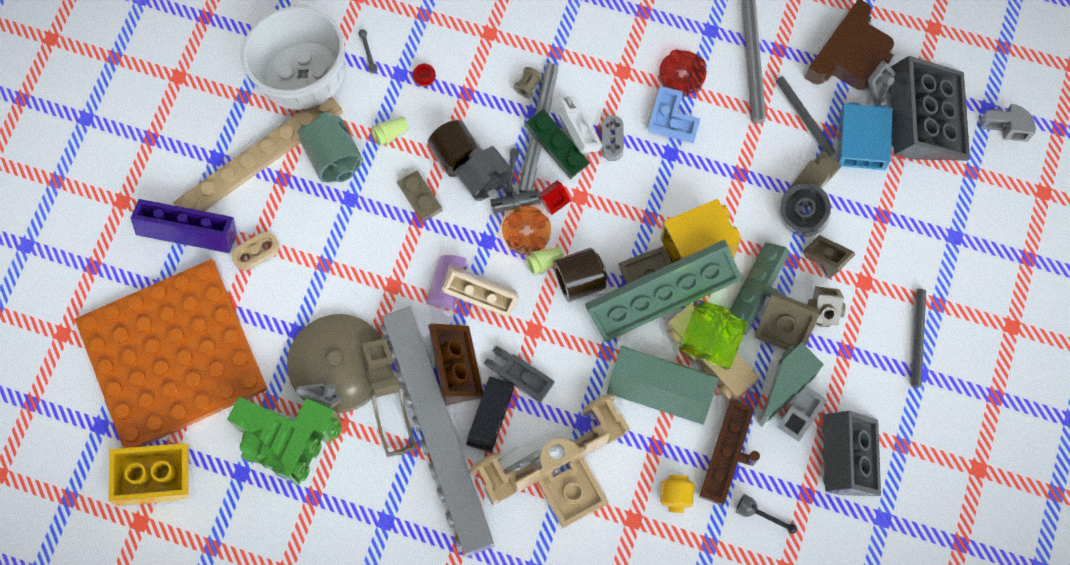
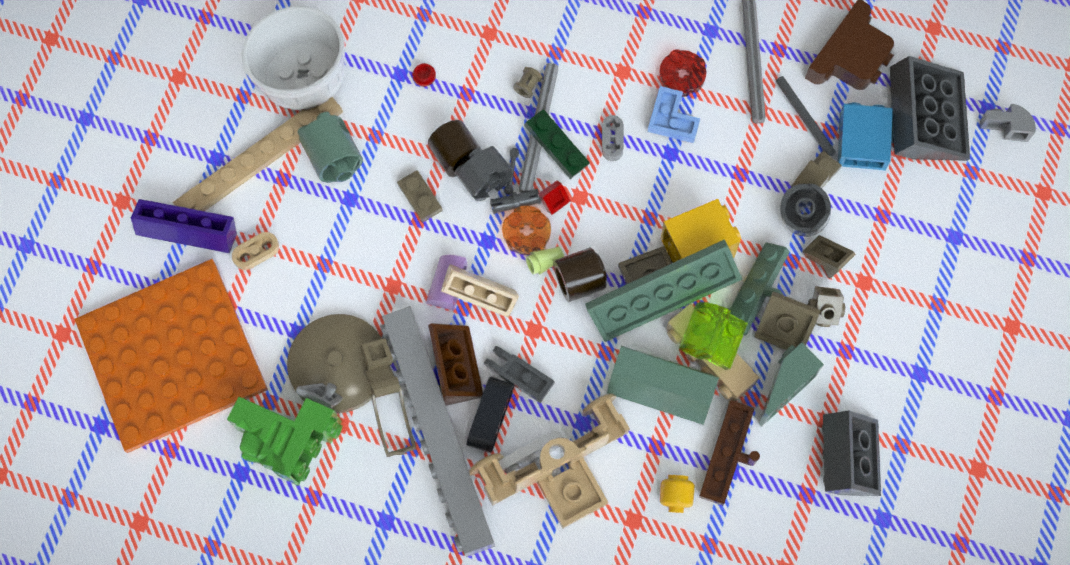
yellow brick [108,443,189,506] -> none
dark grey hinge [358,29,378,74] -> none
yellowish green cone [371,117,409,146] -> none
white hinge [552,96,603,153] -> none
hinge [735,494,797,534] -> none
light grey brick [777,386,827,442] -> none
light grey piece [868,61,896,105] -> none
dark grey bar [911,289,927,388] -> none

